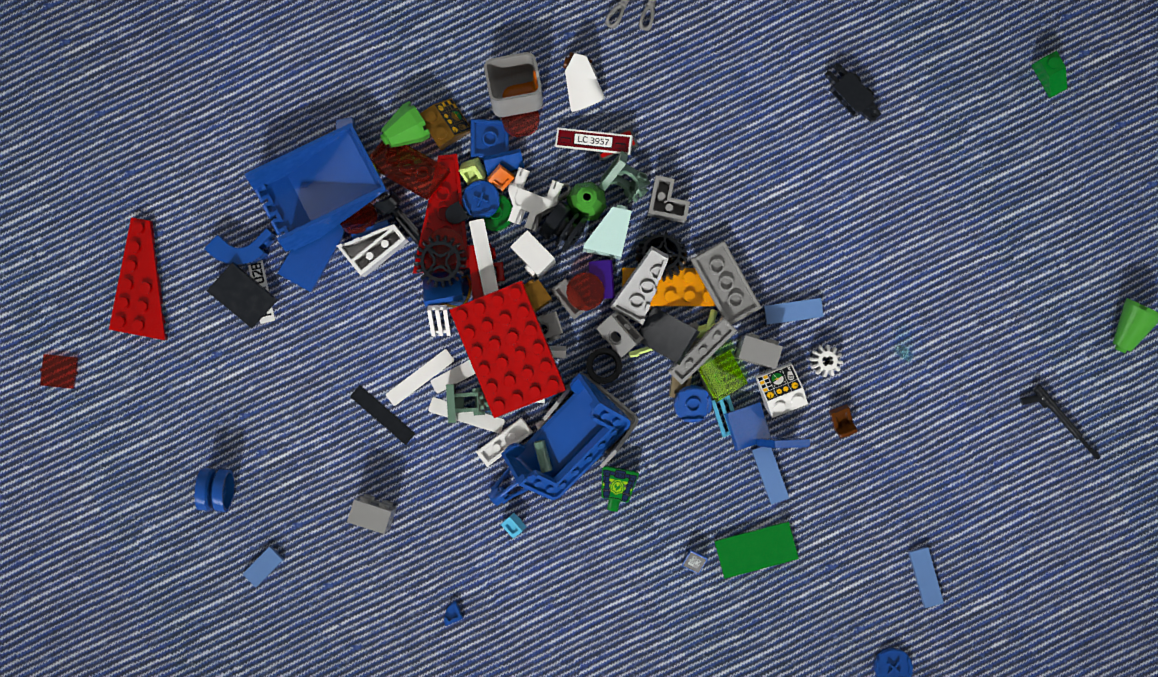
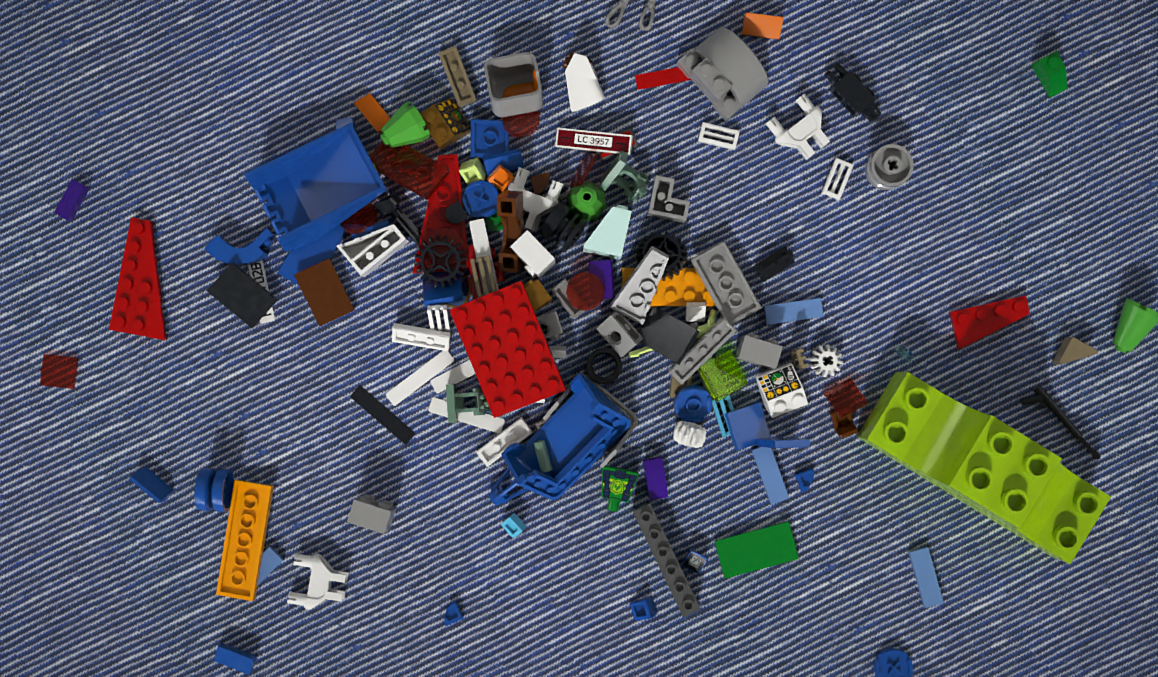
none -> dark purple slope [54,179,90,222]
none -> blue slope [129,467,174,503]
none -> blue slope [214,643,257,675]
none -> light orange plate [216,479,274,601]
none -> white connector [287,553,349,610]
none -> reddish brown tile [294,258,355,327]
none -> orange slope [354,93,390,134]
none -> white tile [392,323,451,351]
none -> dark tan plate [438,46,477,108]
none -> dark tan tile [470,256,497,298]
none -> reddish brown arch [497,190,525,273]
none -> reddish brown tile [530,172,549,195]
none -> clear red piece [570,153,598,187]
none -> blue slope [630,596,657,621]
none -> dark grey brick [632,501,701,618]
none -> red sticker [635,67,691,90]
none -> dark purple slope [643,456,668,500]
none -> white gear [673,421,706,448]
none -> light grey piece [676,27,769,121]
none -> white tile [685,302,706,322]
none -> white tile [698,122,740,150]
none -> orange slope [742,13,783,40]
none -> black hinge [753,246,795,282]
none -> white connector [765,94,830,160]
none -> dark tan tile [789,348,809,369]
none -> blue tile [794,468,814,492]
none -> white tile [821,158,854,201]
none -> clear red piece [823,378,868,418]
none -> lime brick [856,372,1111,564]
none -> light grey wheel [865,144,913,190]
none -> red wing [949,295,1030,349]
none -> dark tan slope [1053,337,1098,365]

